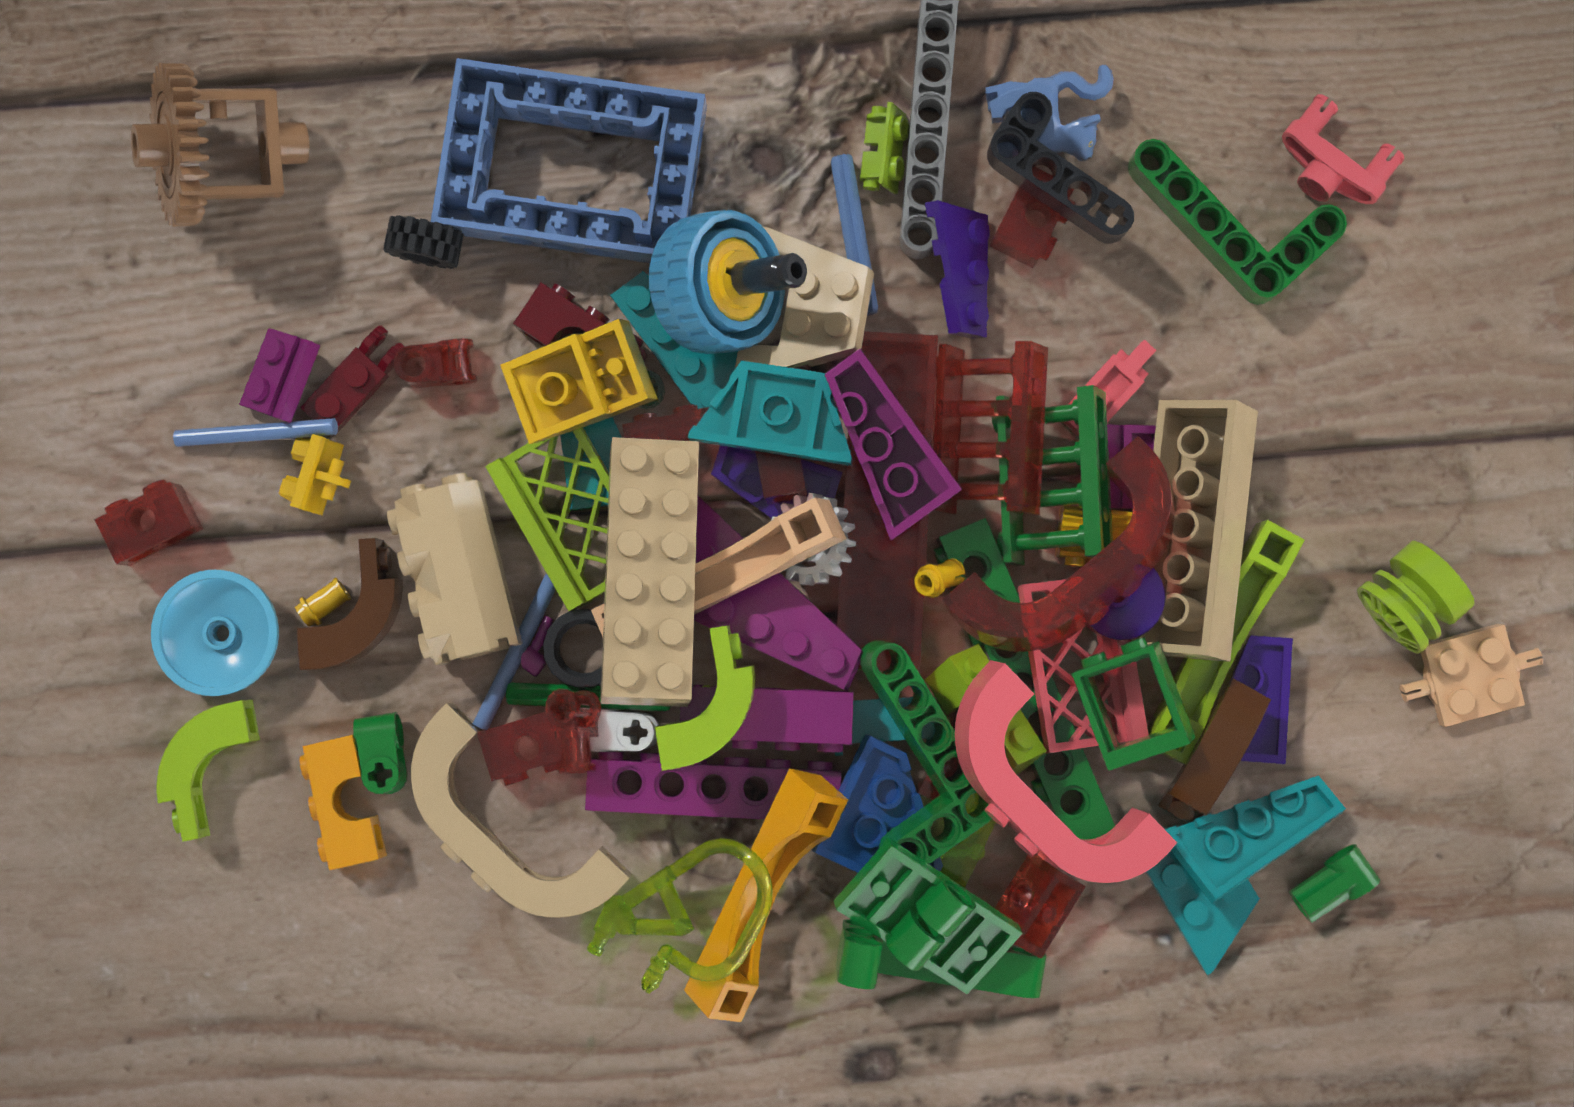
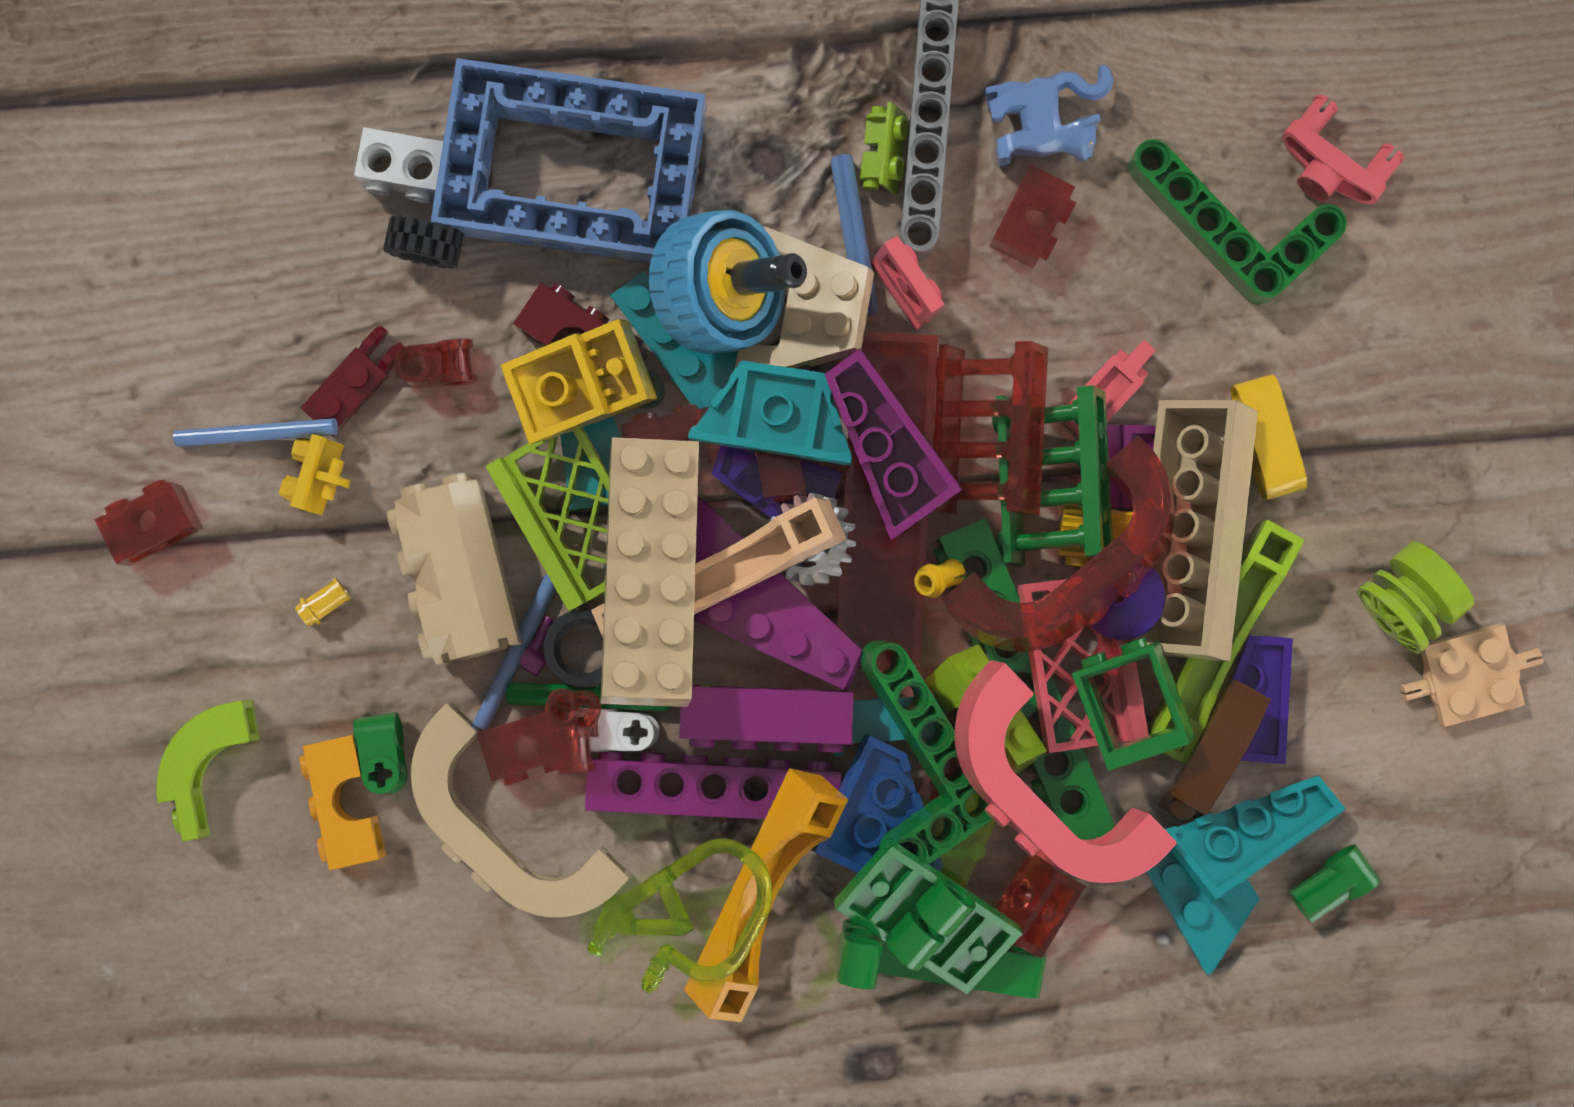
medium nougat piece [131,63,310,227] -> none
medium azure dish [151,570,279,696] -> none
magenta plate [239,328,320,423] -> none
reddish brown arch [297,538,403,670] -> none
lime arch [655,625,755,771] -> none
dark purple wing [925,200,990,339] -> none
black beam [987,92,1134,244] -> none
none -> white brick [354,127,443,203]
none -> coral plate [871,235,945,331]
none -> yellow beam [1231,374,1307,501]

